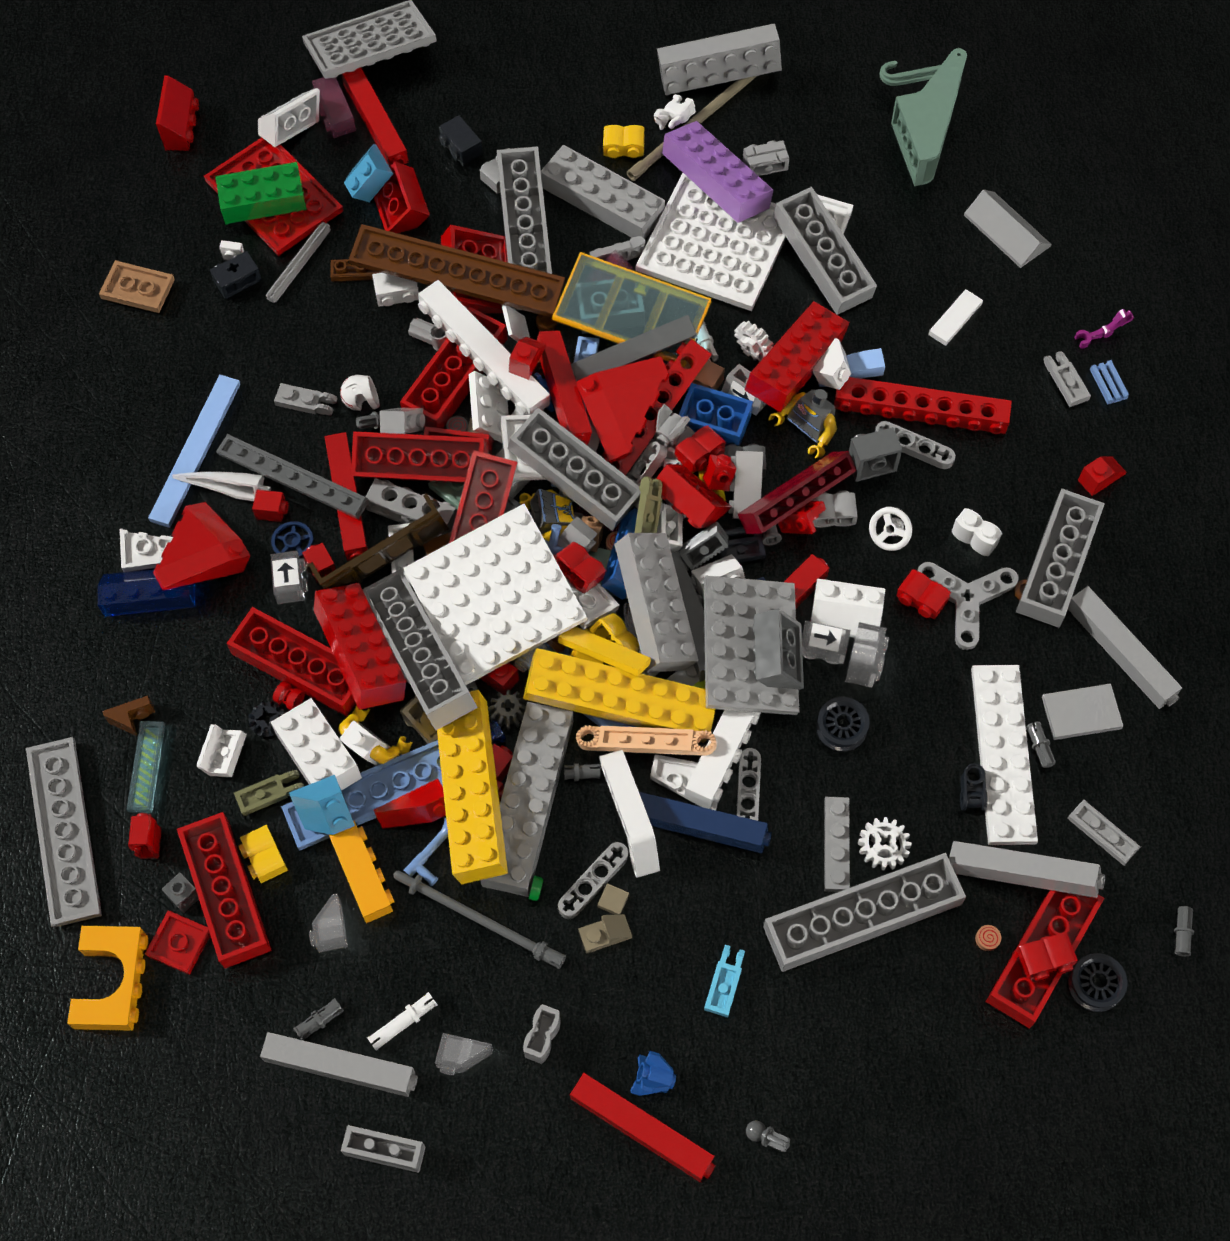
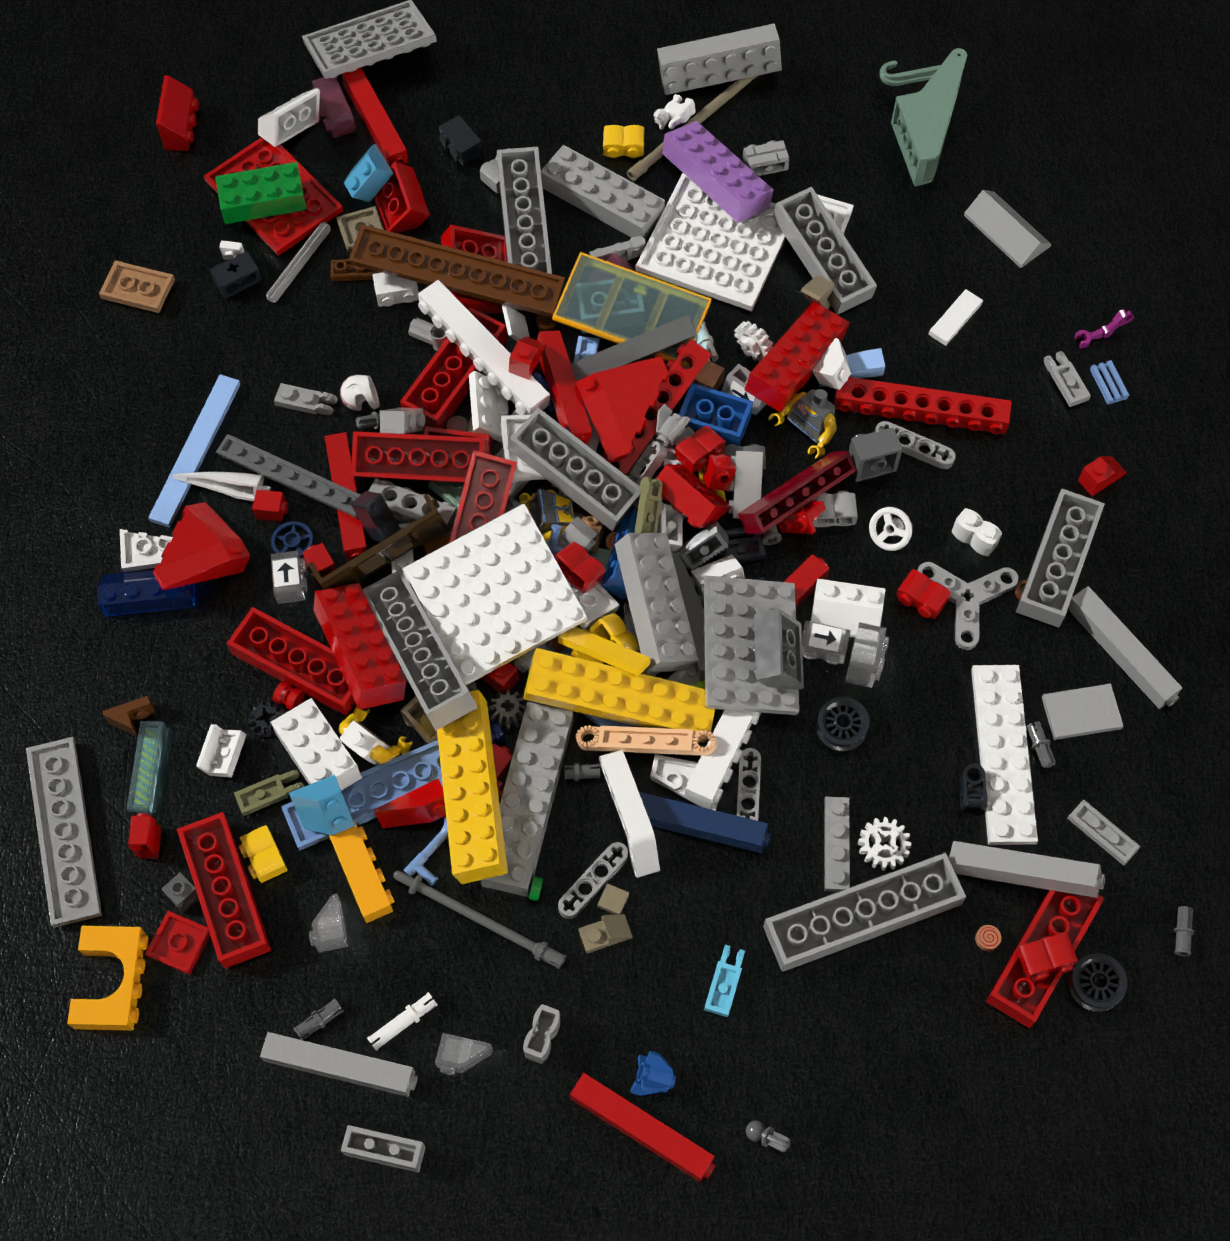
none -> dark tan tile [336,206,384,253]
none -> black brick [351,491,401,542]
none -> dark tan slope [801,275,835,309]

